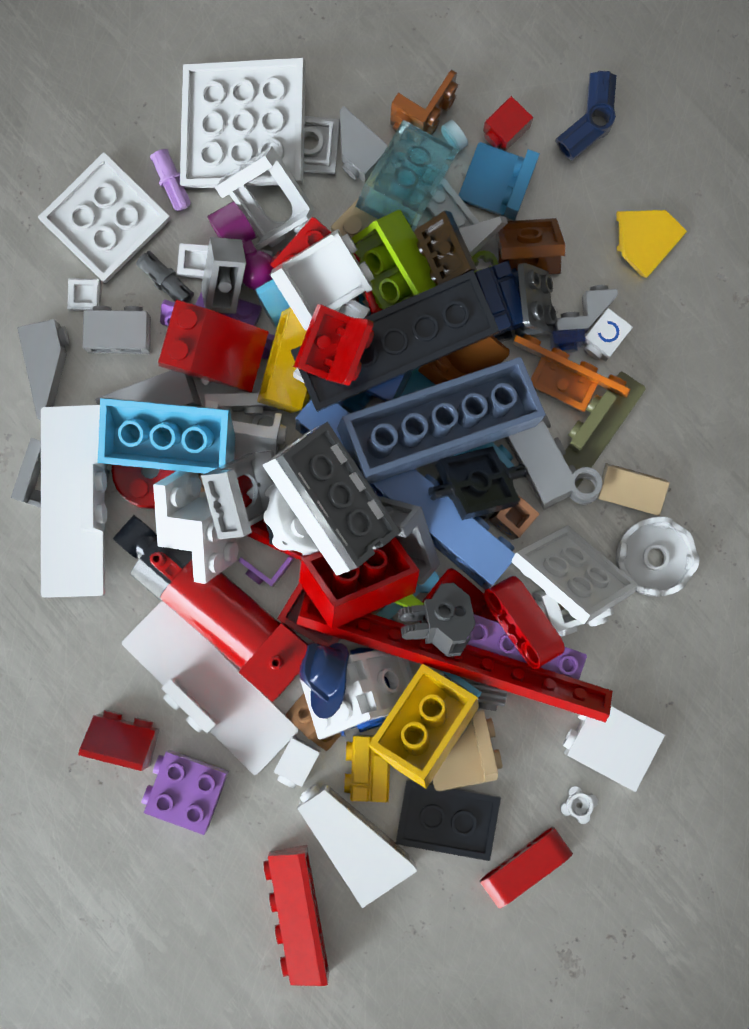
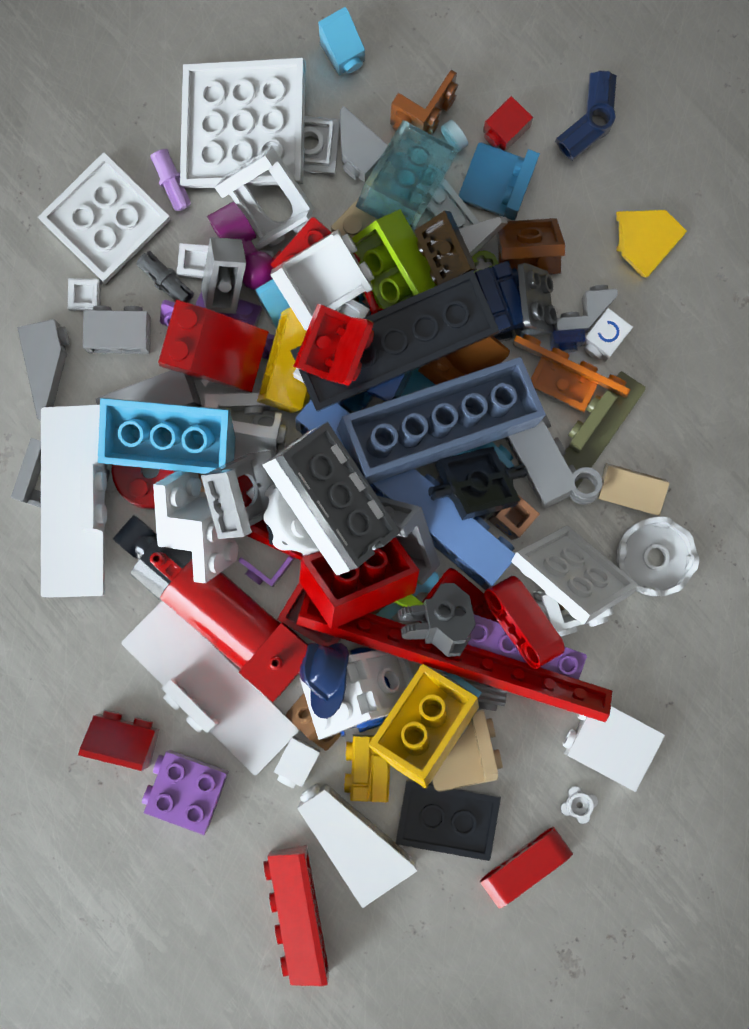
none -> medium azure slope [318,6,365,75]

